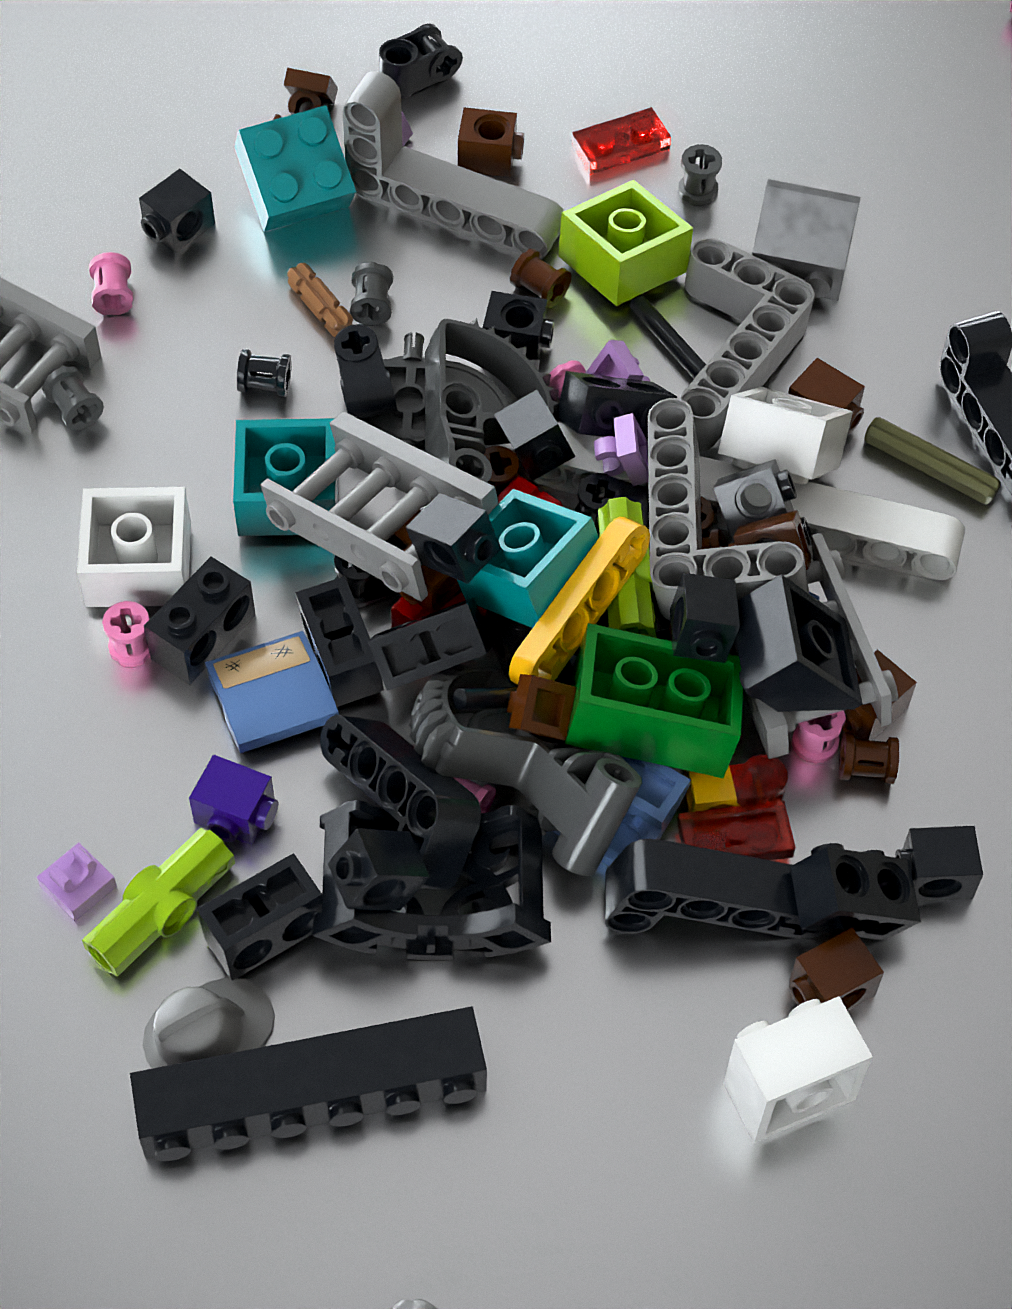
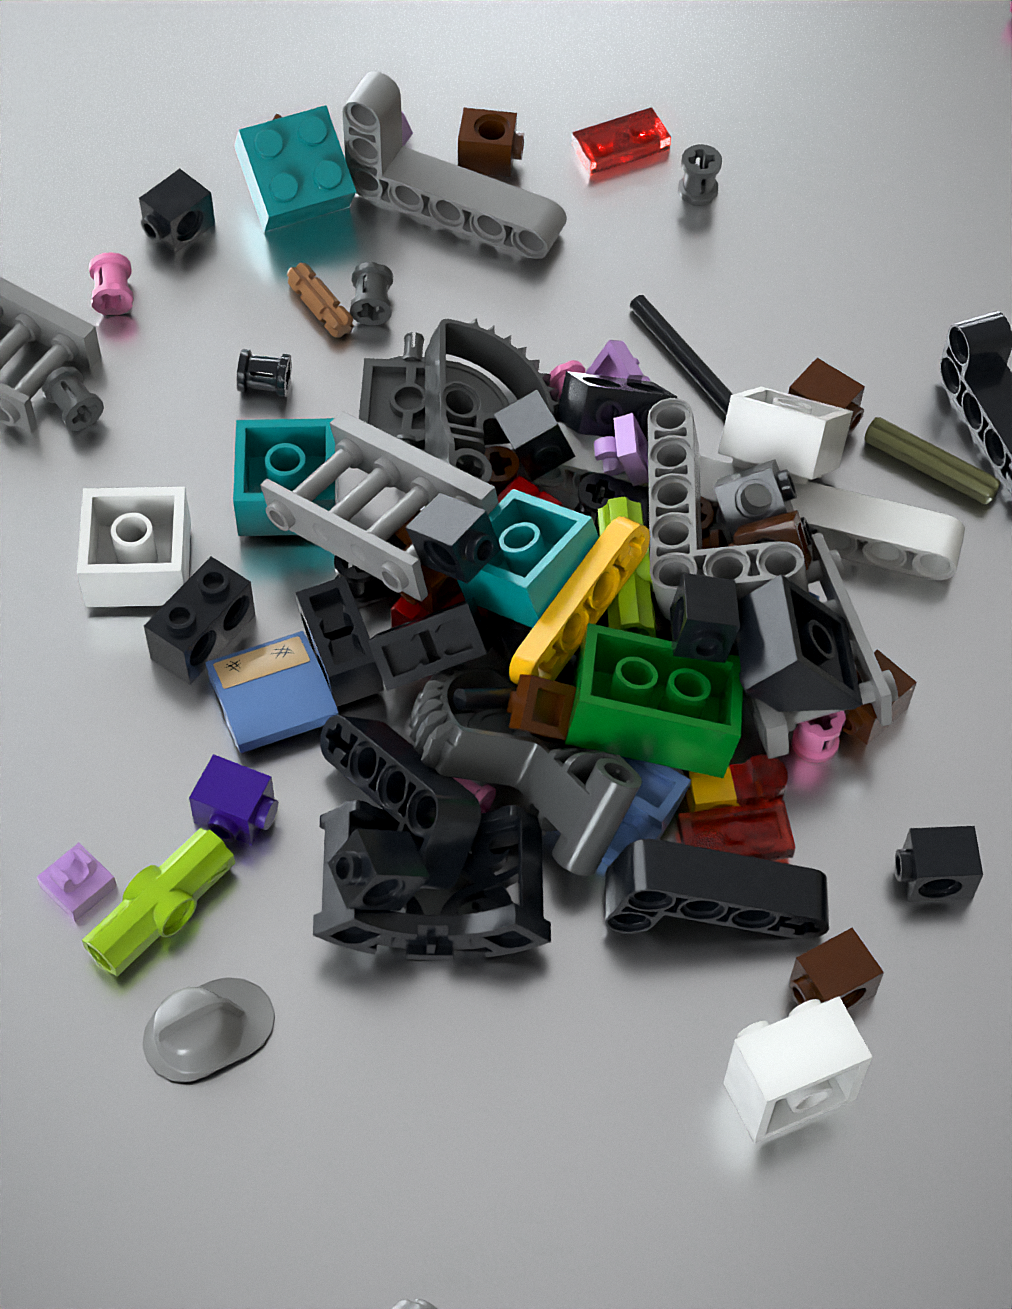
bright pink bush [102,601,150,668] -> none
black brick [130,1006,487,1161] -> none
black brick [196,853,324,981] -> none
reddish brown tile [284,68,338,115] -> none
black piece [334,325,398,420] -> none
black piece [379,23,463,99] -> none
black brick [482,291,554,360] -> none
reddish brown bush [510,248,572,308] -> none
lime brick [558,180,693,306] -> none
light grey beam [680,238,815,452] -> none
flat silver slope [752,179,861,301] -> none
black brick [790,843,921,940] -> none
reddish brown bush [839,733,899,785] -> none

